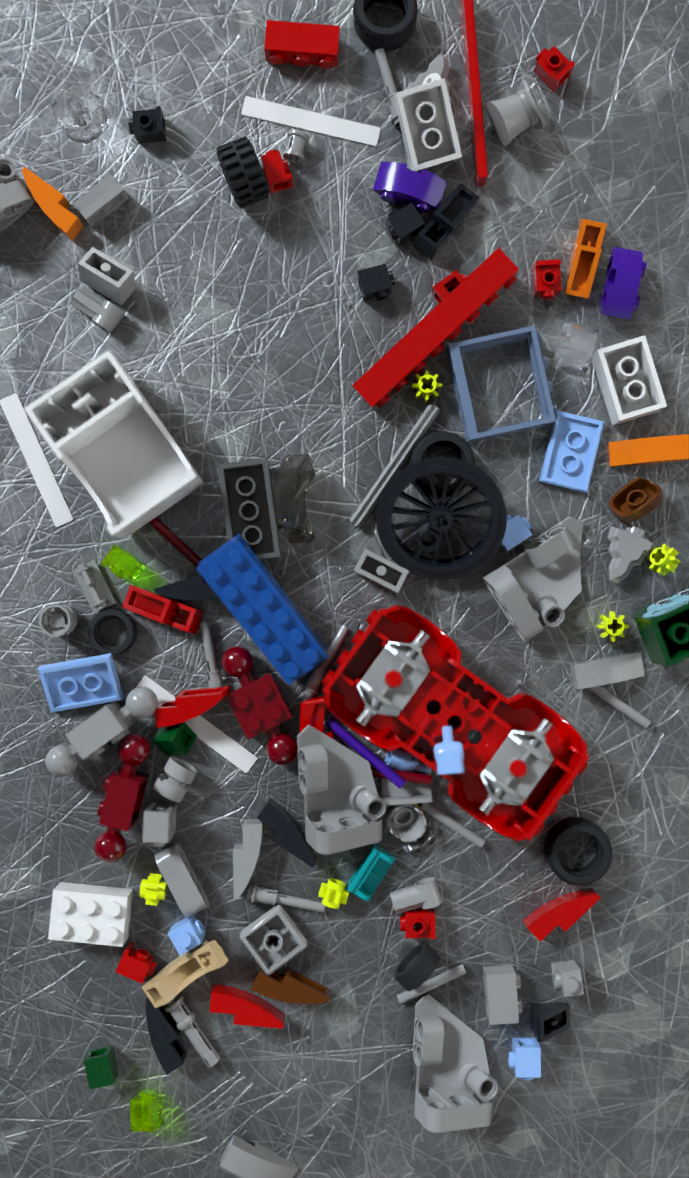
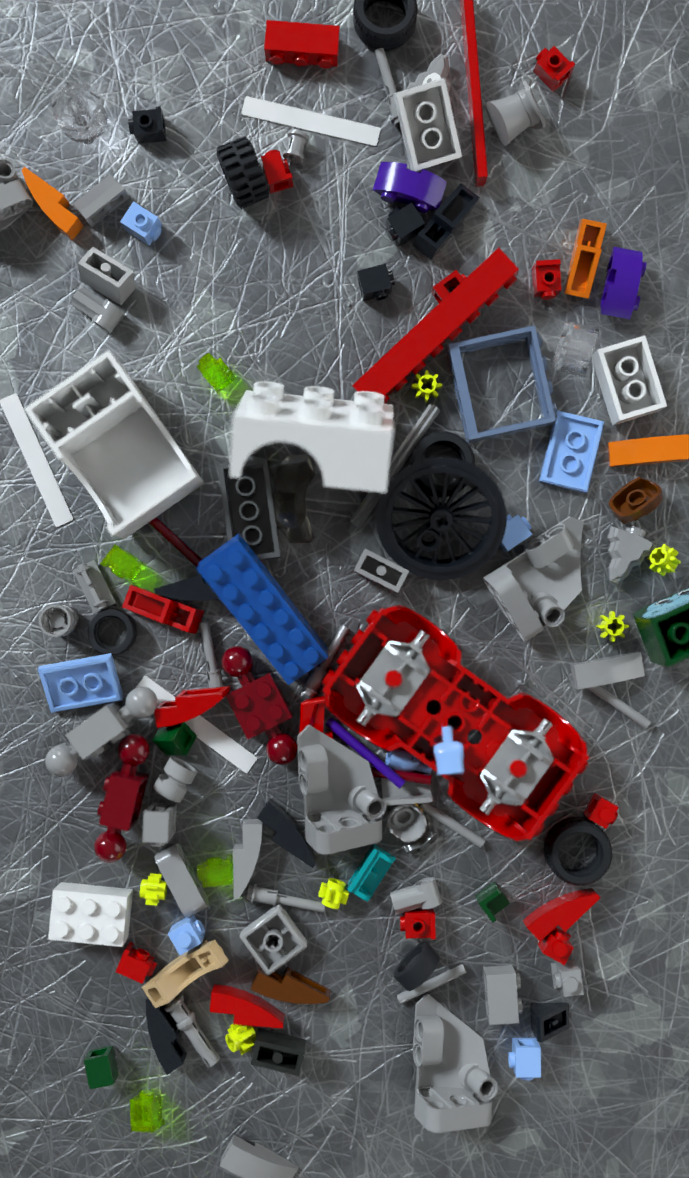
none -> light blue brick [120,201,162,246]
none -> clear neon green brick [196,353,236,394]
none -> clear neon green brick [197,854,233,888]
none -> neon yellow gear [225,1024,256,1055]
none -> white piece [230,381,393,493]
none -> pearl dark grey brick [250,1028,306,1076]
none -> dark green panel [475,881,510,923]
none -> red brick [538,927,574,965]
none -> red brick [583,793,619,829]

